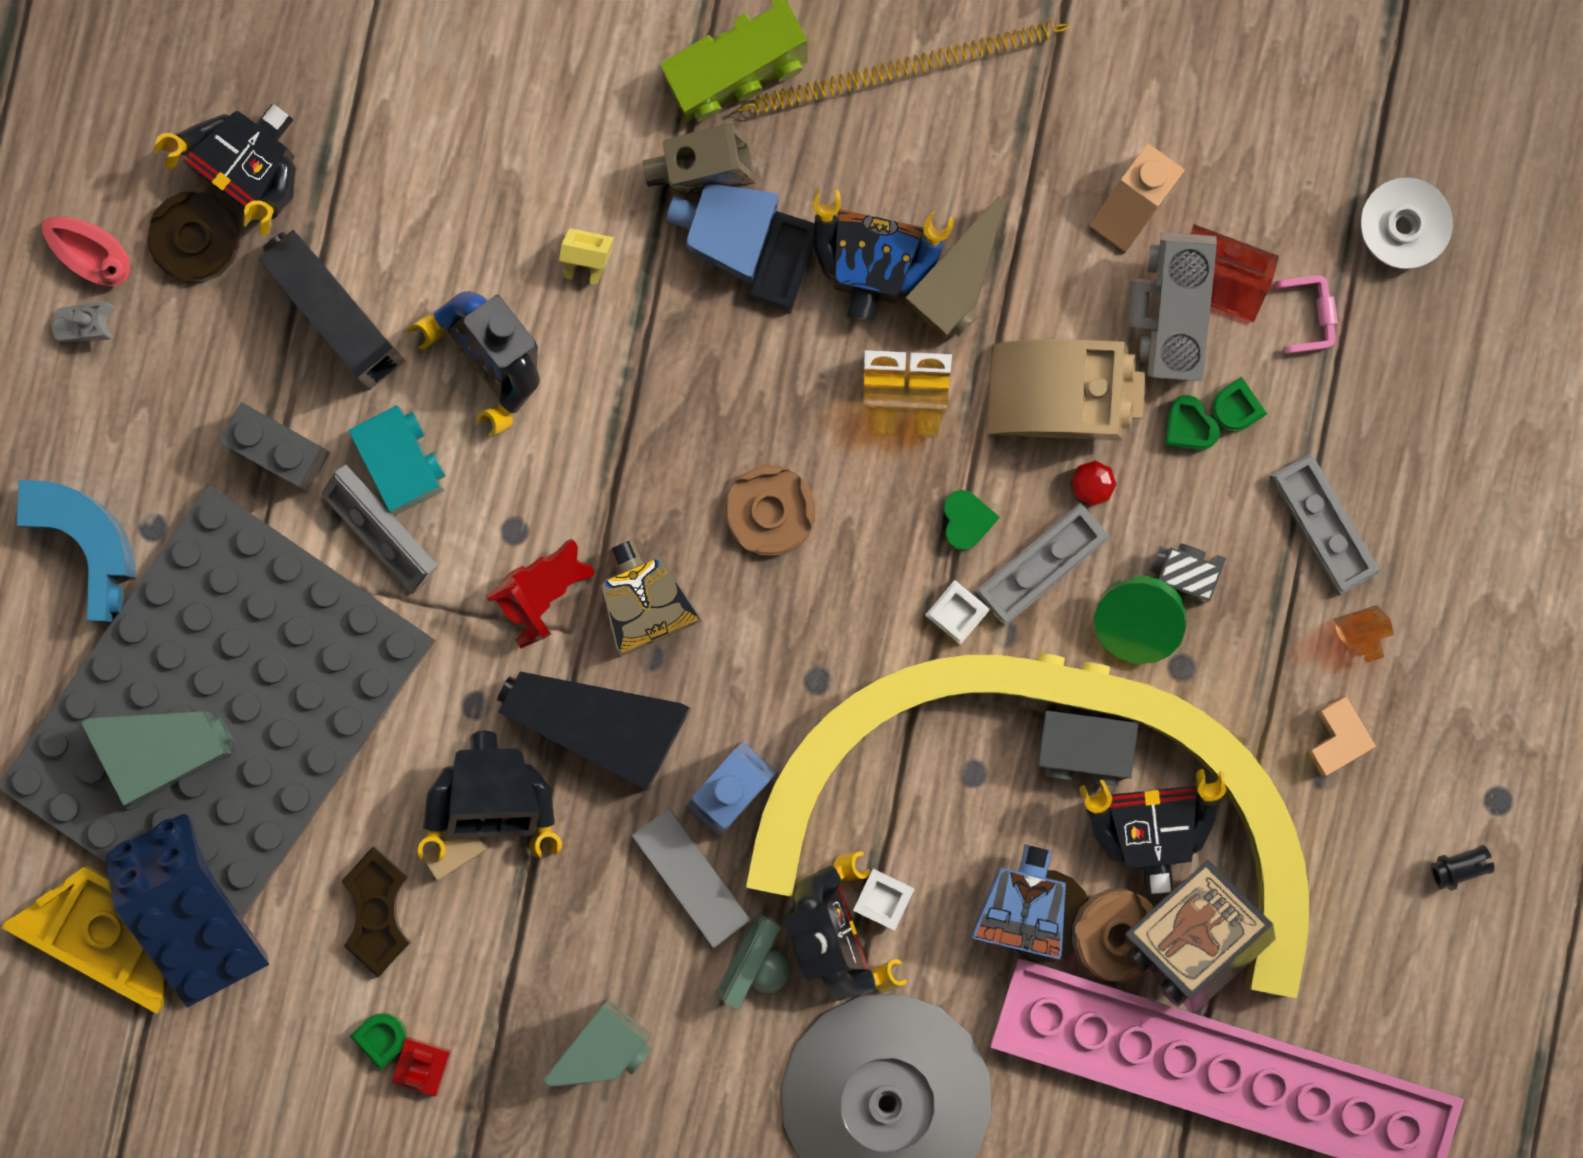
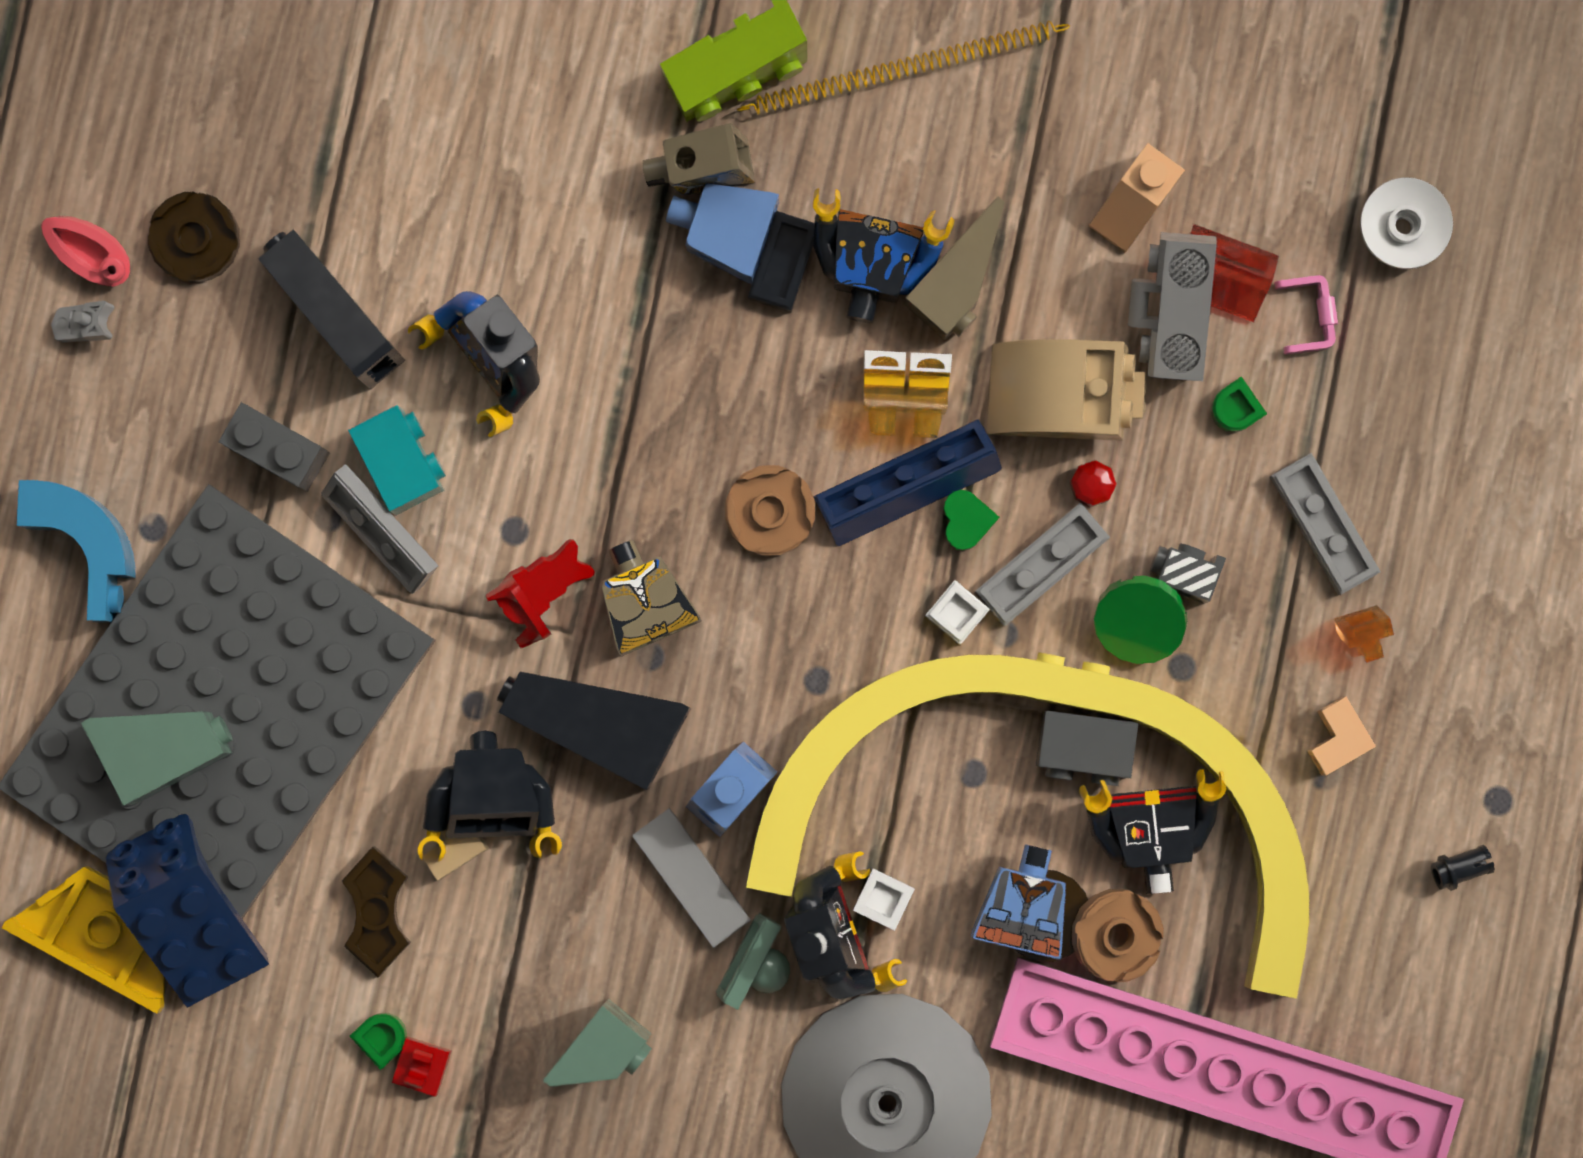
black torso [152,103,296,235] -> none
light yellow tile [559,228,614,284] -> none
brick [1125,860,1276,1014] -> none
green tile [1163,395,1220,451] -> none
none -> dark blue slope [814,419,1002,546]

